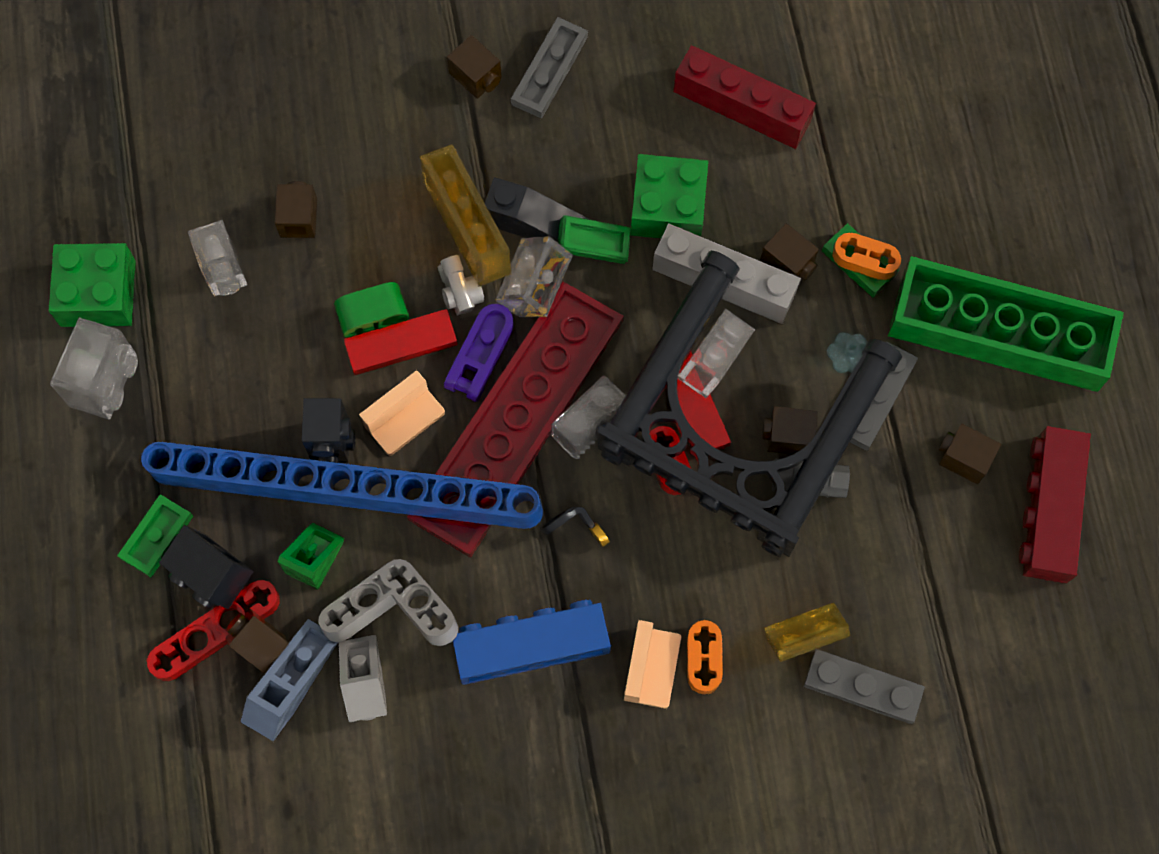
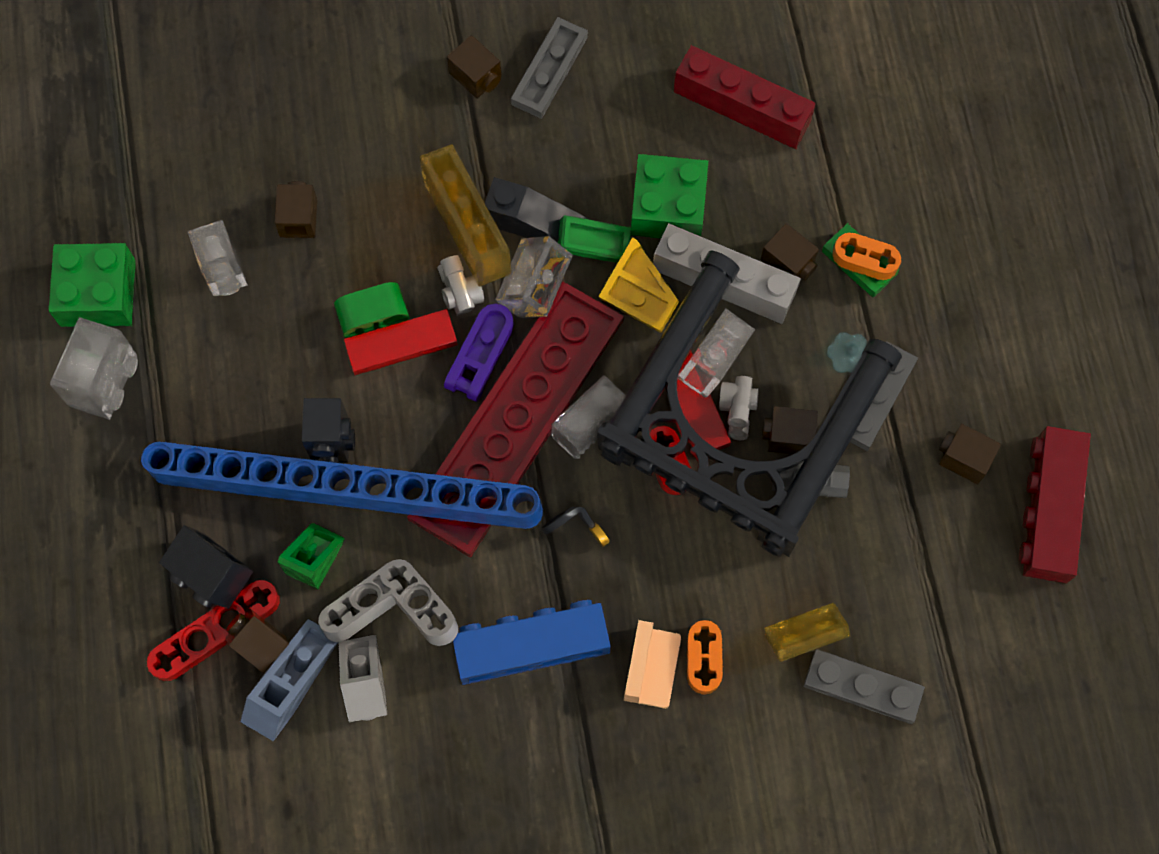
green plate [117,494,194,578] -> none
light nougat panel [359,370,445,456] -> none
green brick [887,256,1124,392] -> none
none -> yellow wing [598,238,679,333]
none -> light grey plate [719,376,759,440]

